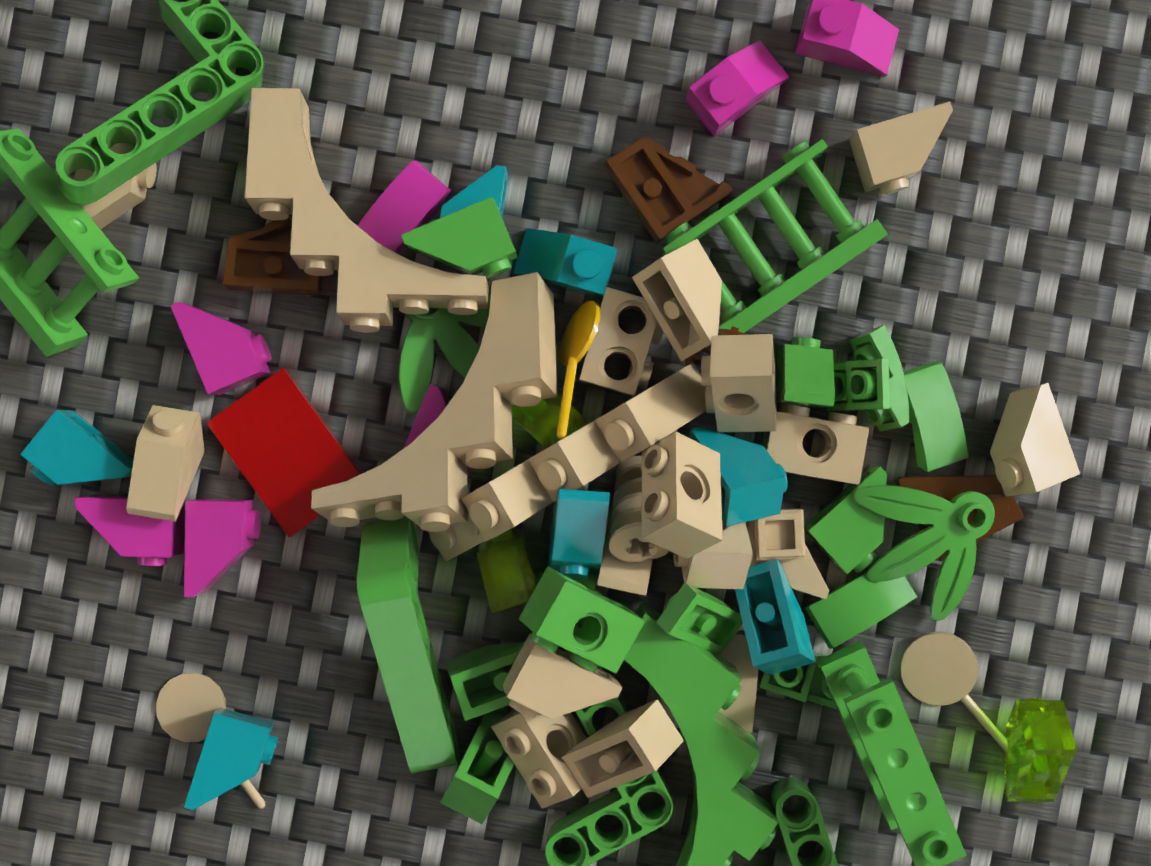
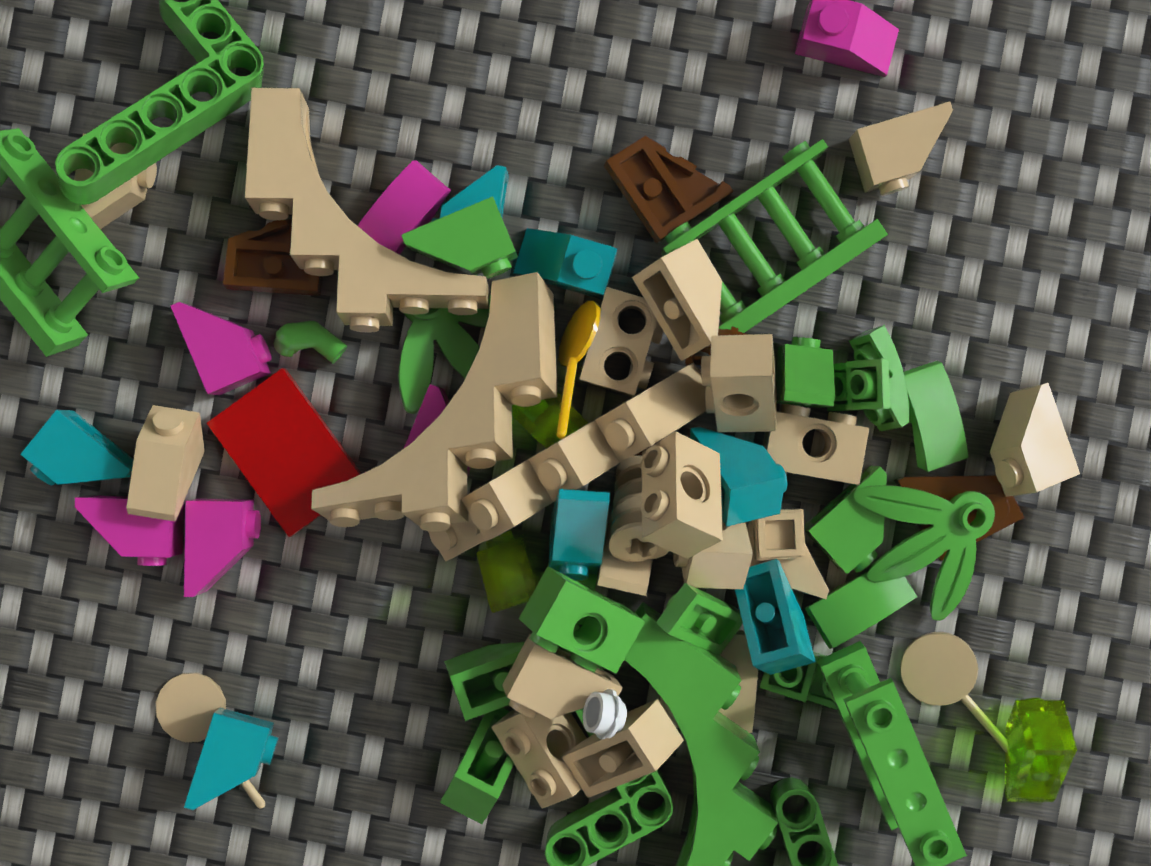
bright green beam [357,516,460,774] -> none
dark pink slope [686,40,789,137] -> none
none -> bright green arm [274,321,347,364]
none -> white plate [583,689,627,739]

